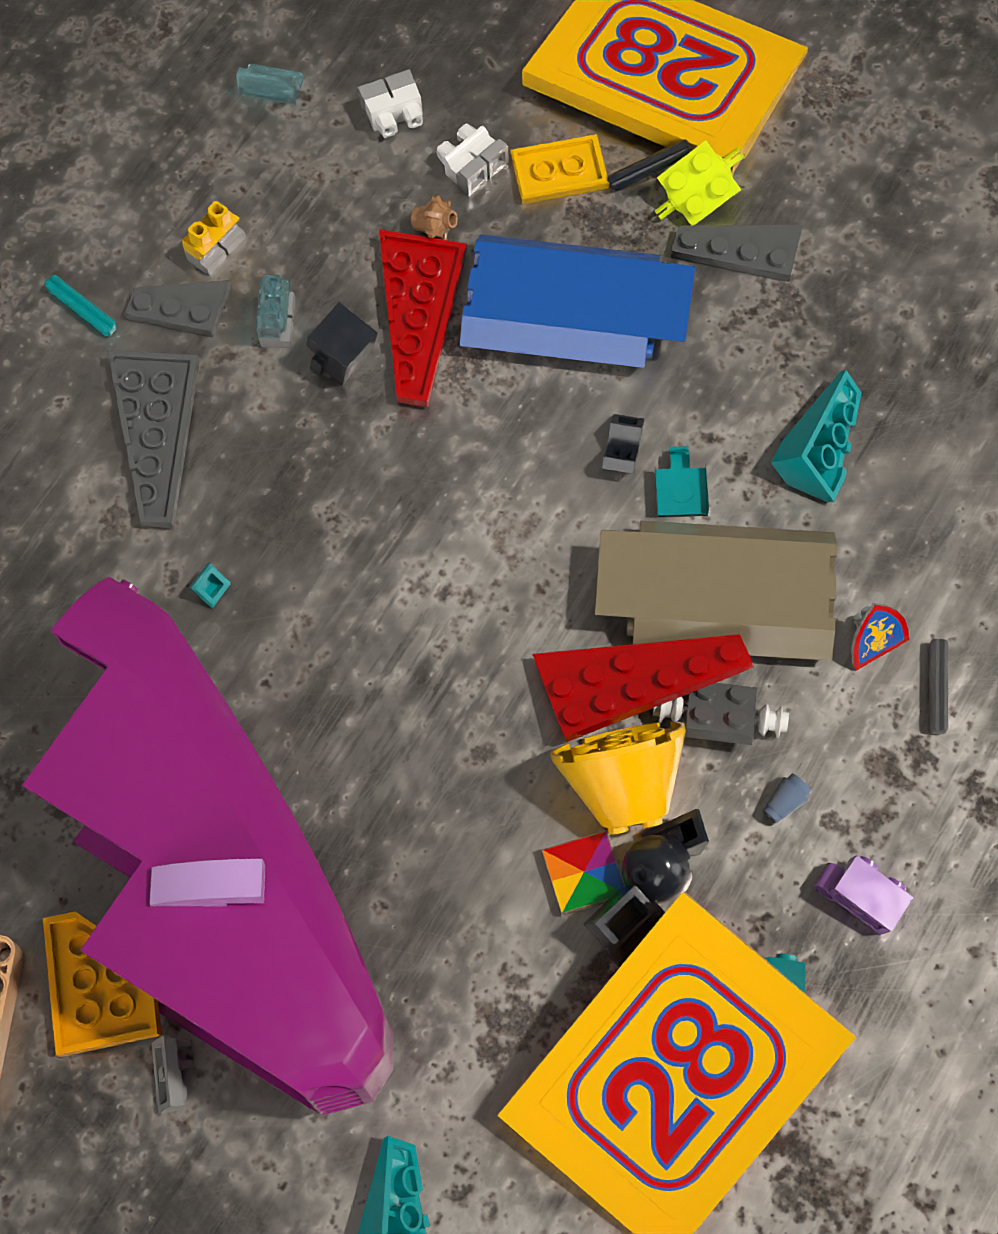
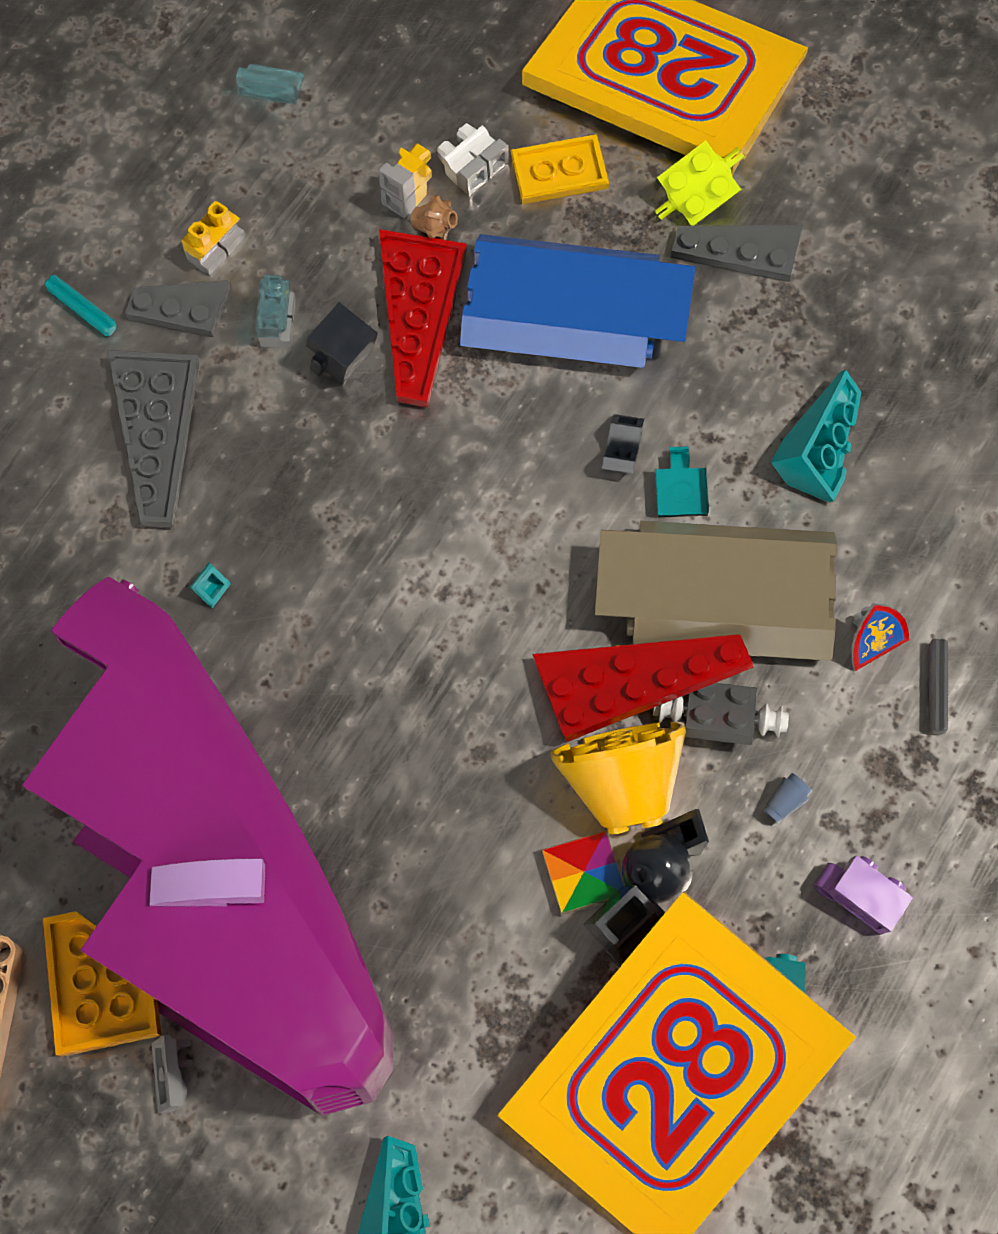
white hips [358,69,423,138] -> none
black axle [608,139,692,191] -> none
none -> hips [379,143,432,219]

